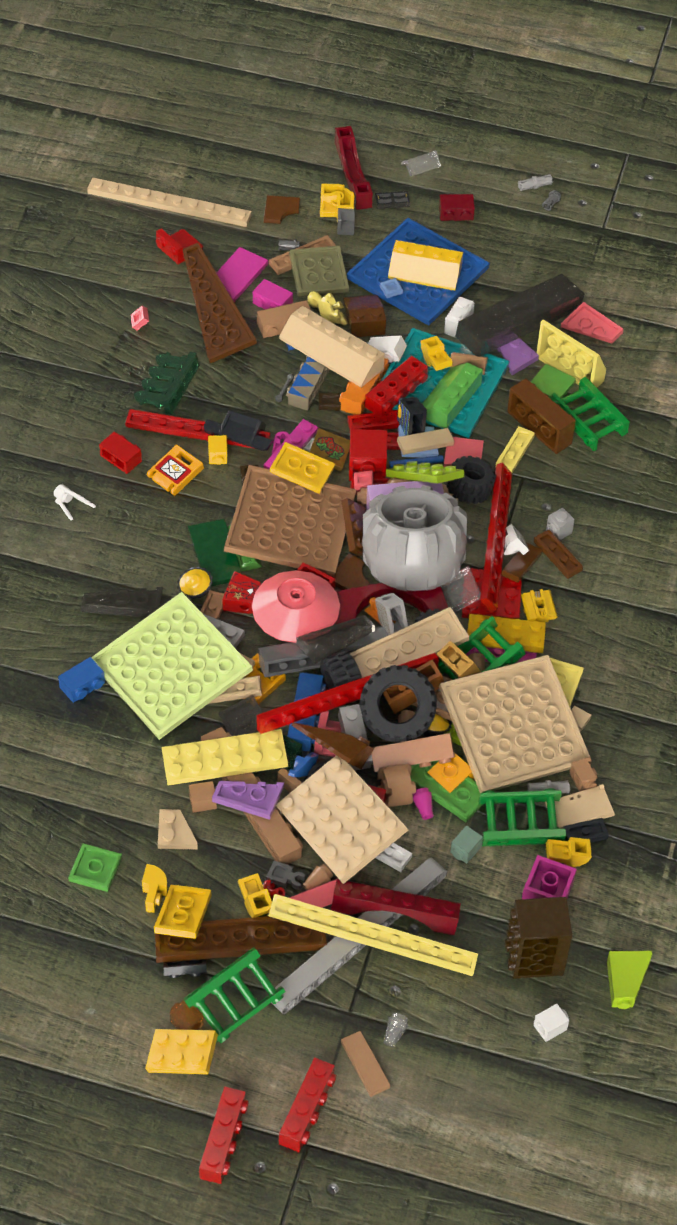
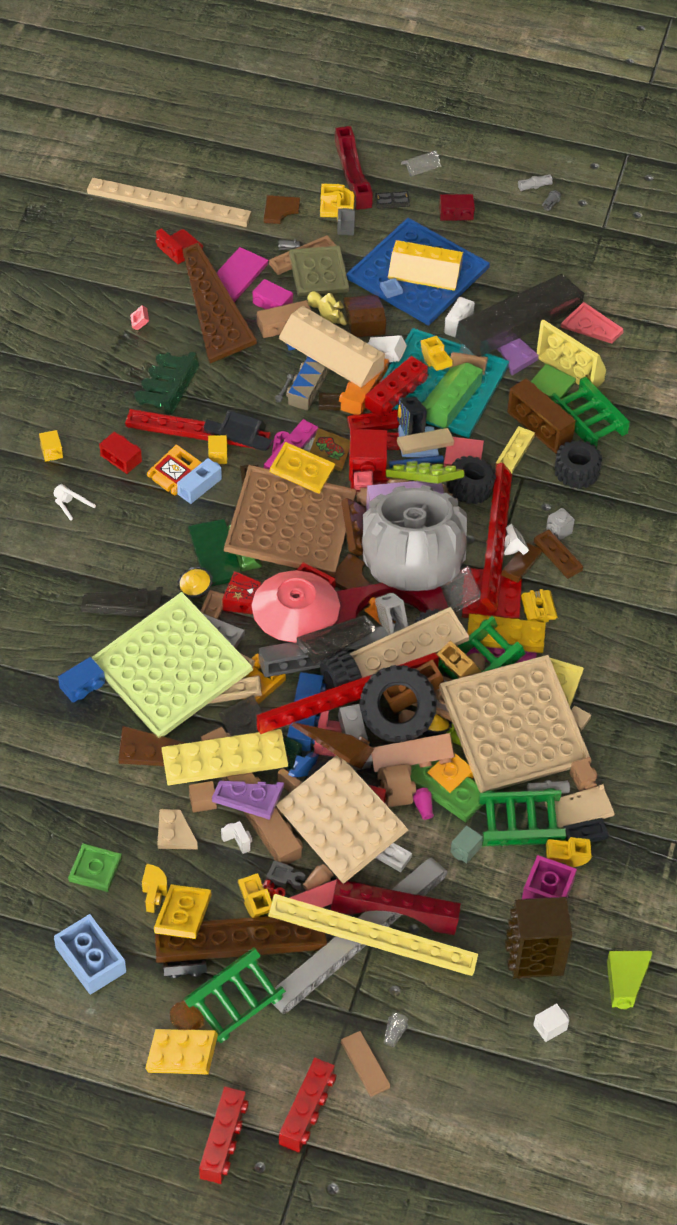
none -> yellow brick [39,430,63,462]
none -> light blue brick [54,914,126,995]
none -> reddish brown wing [118,726,186,766]
none -> light blue brick [177,458,222,504]
none -> white bracket [221,821,252,854]
none -> black tyre [554,440,602,489]

